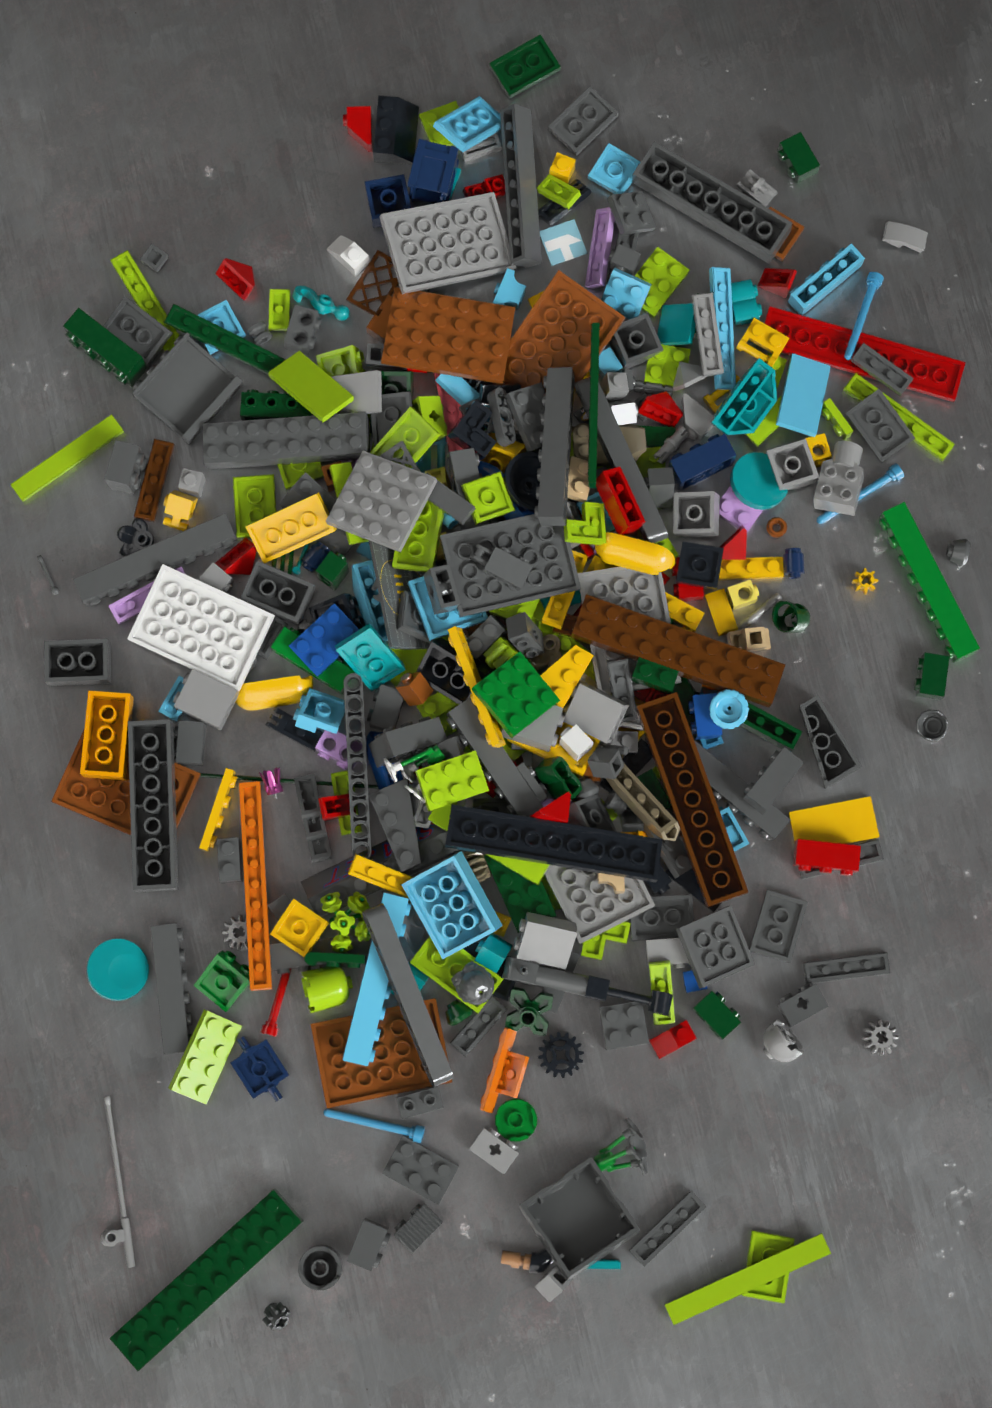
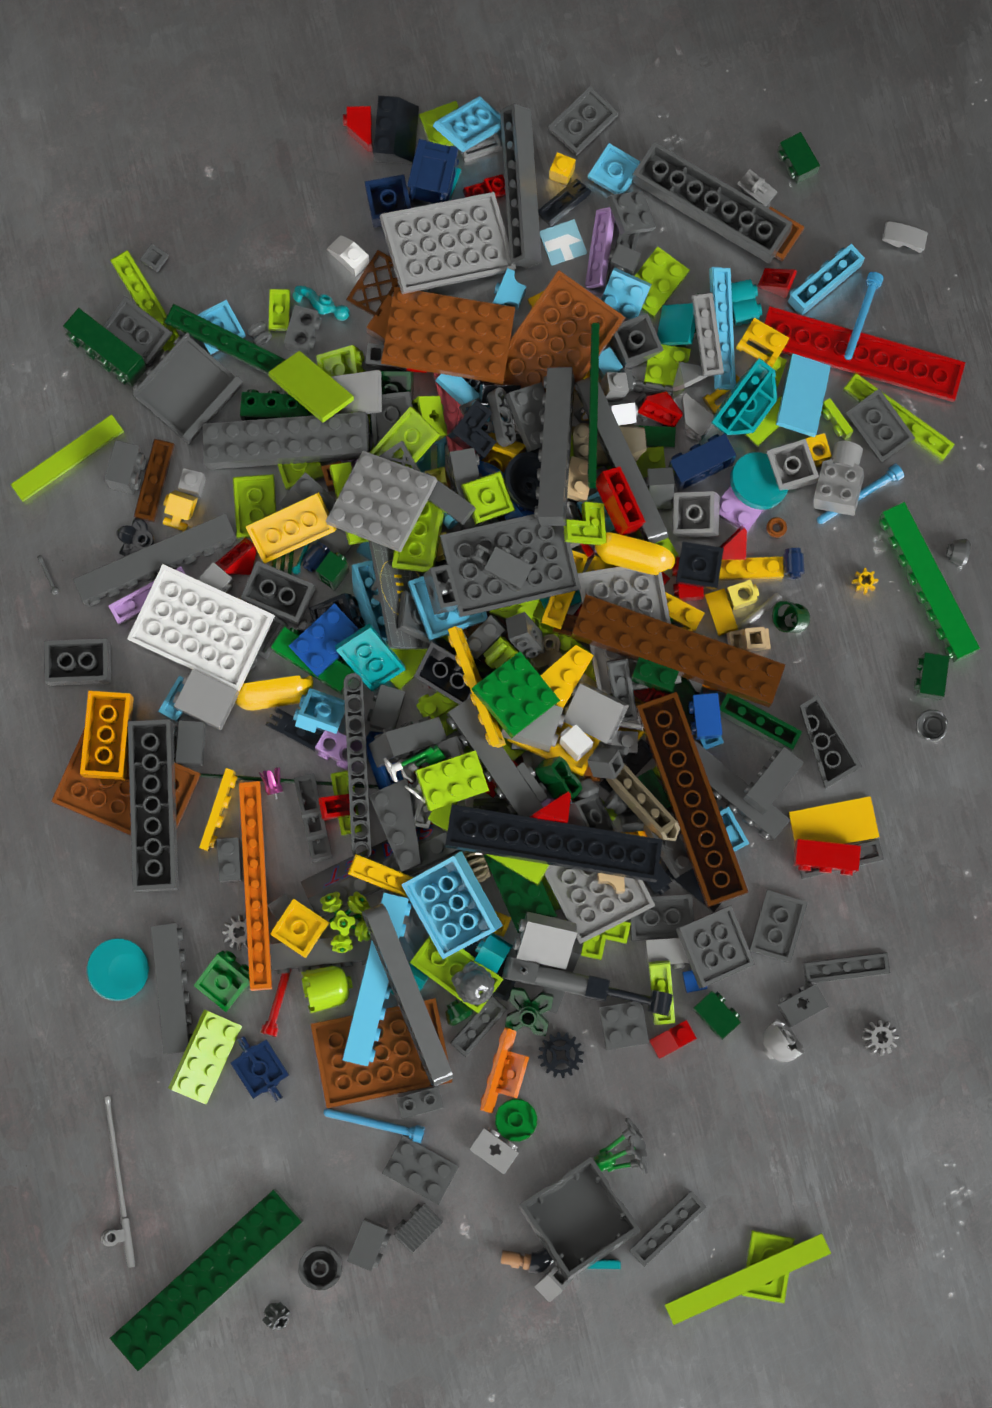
red slope [215,258,255,300] -> none
dark green plate [304,952,366,968] -> none
dark orange brick [395,672,434,706] -> none
dark green plate [489,34,561,99] -> none
lime plate [537,174,581,210] -> none
light grey pin [654,426,689,464] -> none
medium azure hair [709,689,749,729] -> none
dark grey plate [851,343,914,397] -> none

